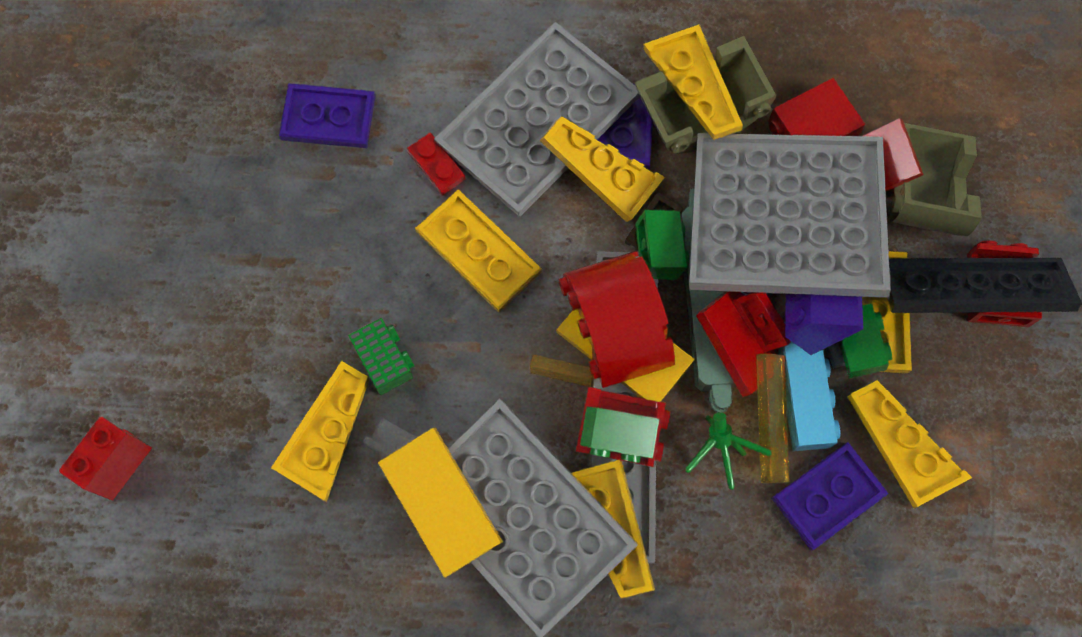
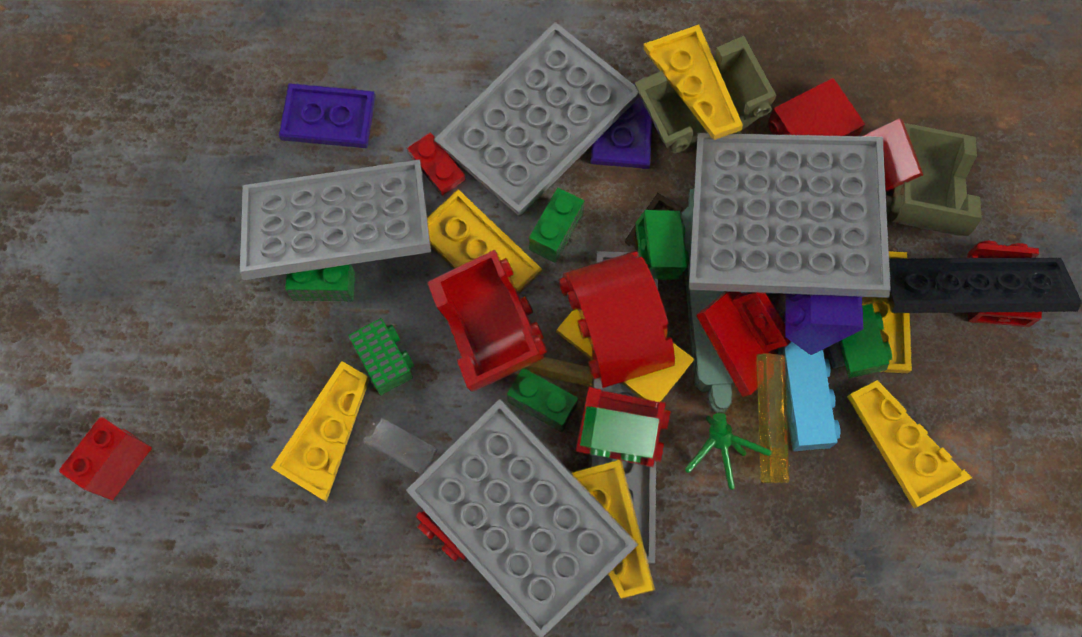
yellow tile [378,427,503,578] -> none
yellow wing [539,116,665,222] -> none
dark purple tile [771,442,889,551] -> none
none -> light grey plate [240,159,431,280]
none -> green brick [285,264,355,302]
none -> red cylinder [427,250,547,392]
none -> green brick [507,368,578,432]
none -> green brick [529,187,585,263]

